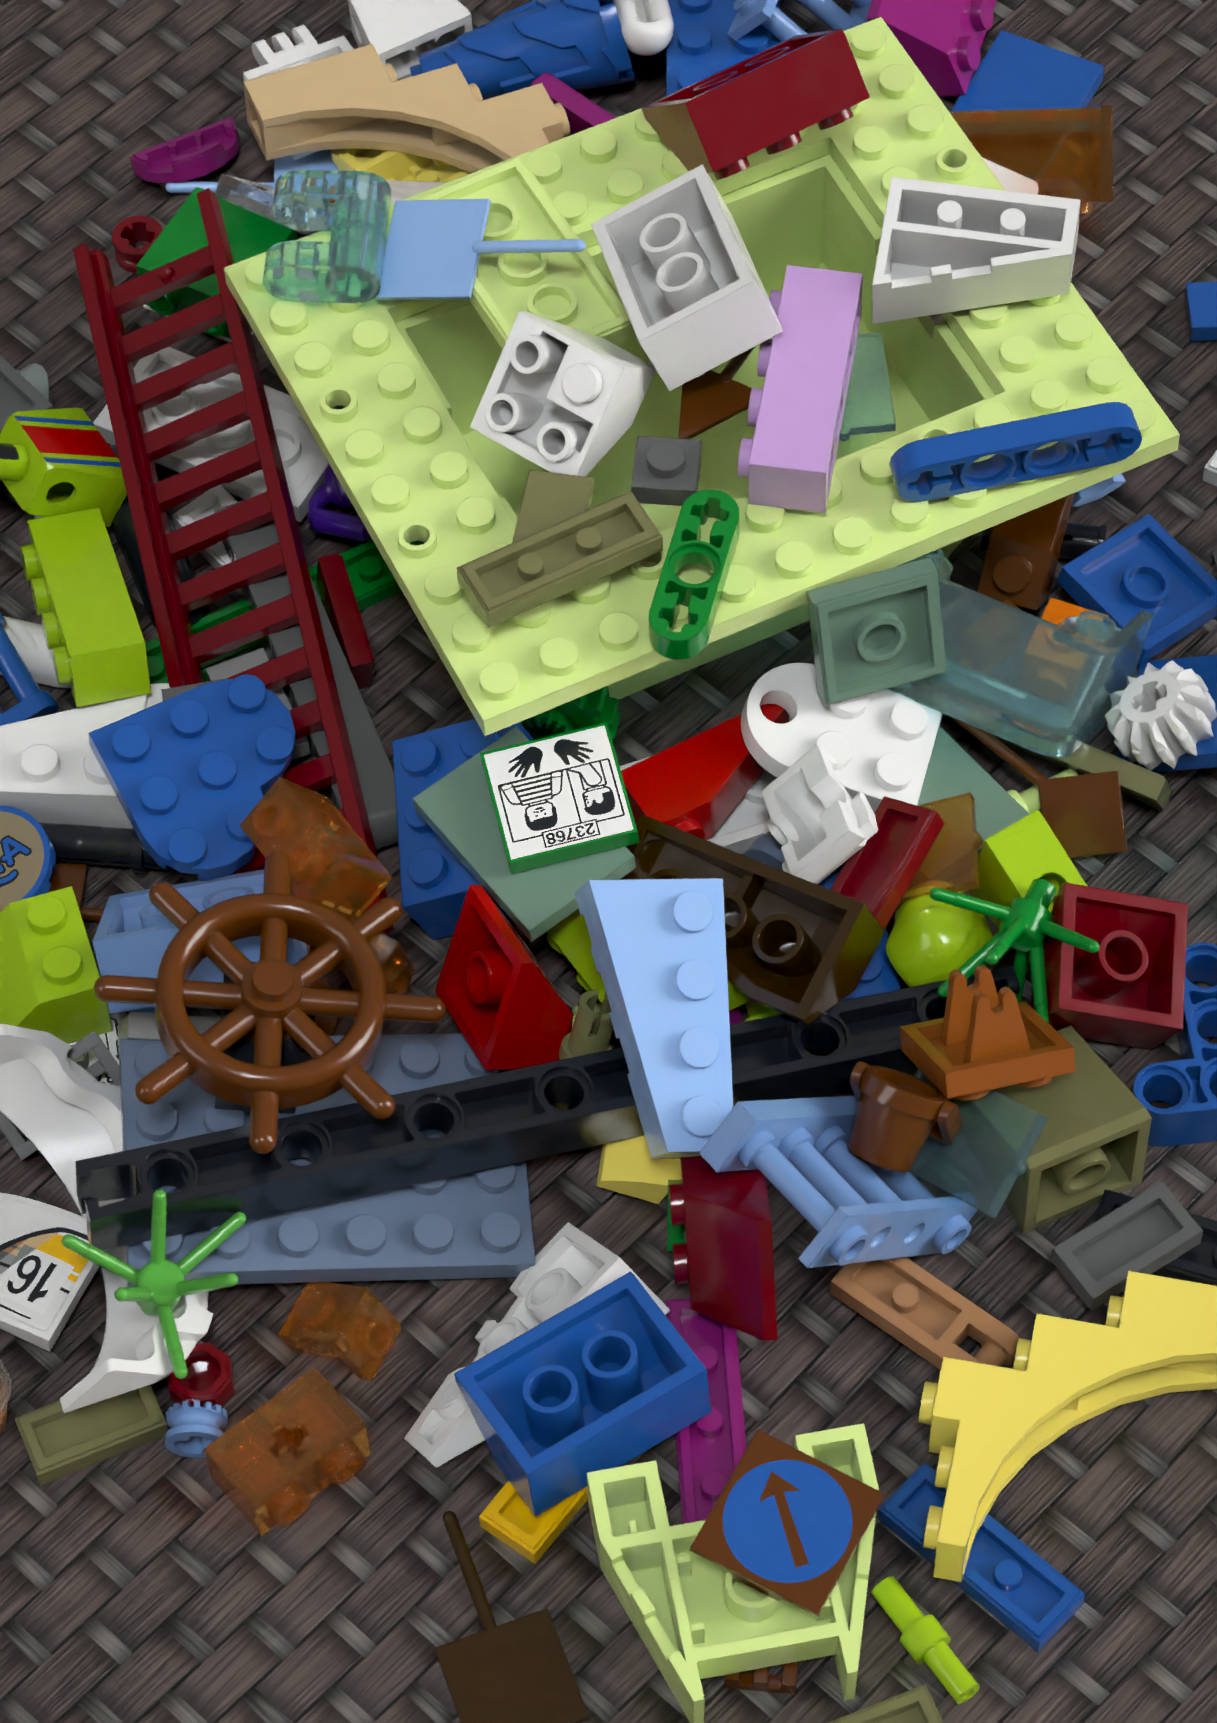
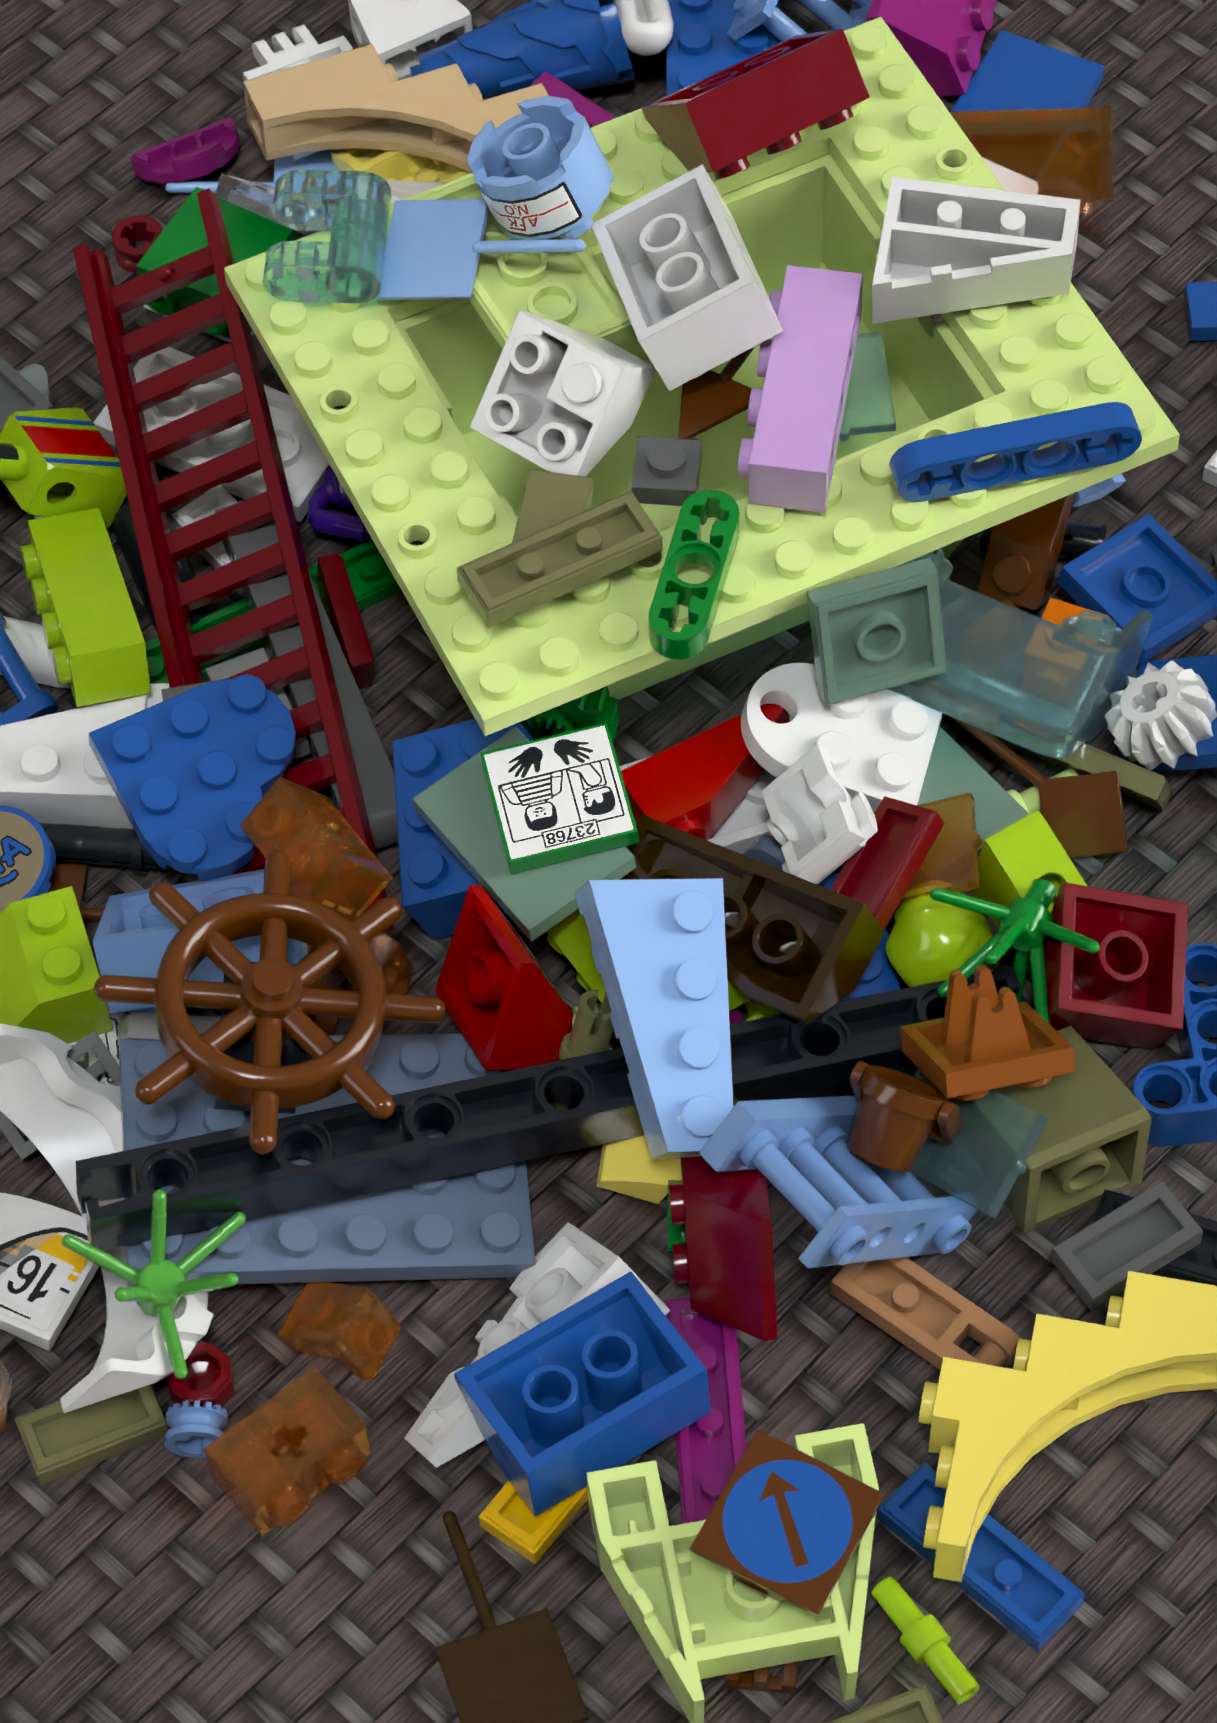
none -> light blue brick [467,96,614,240]

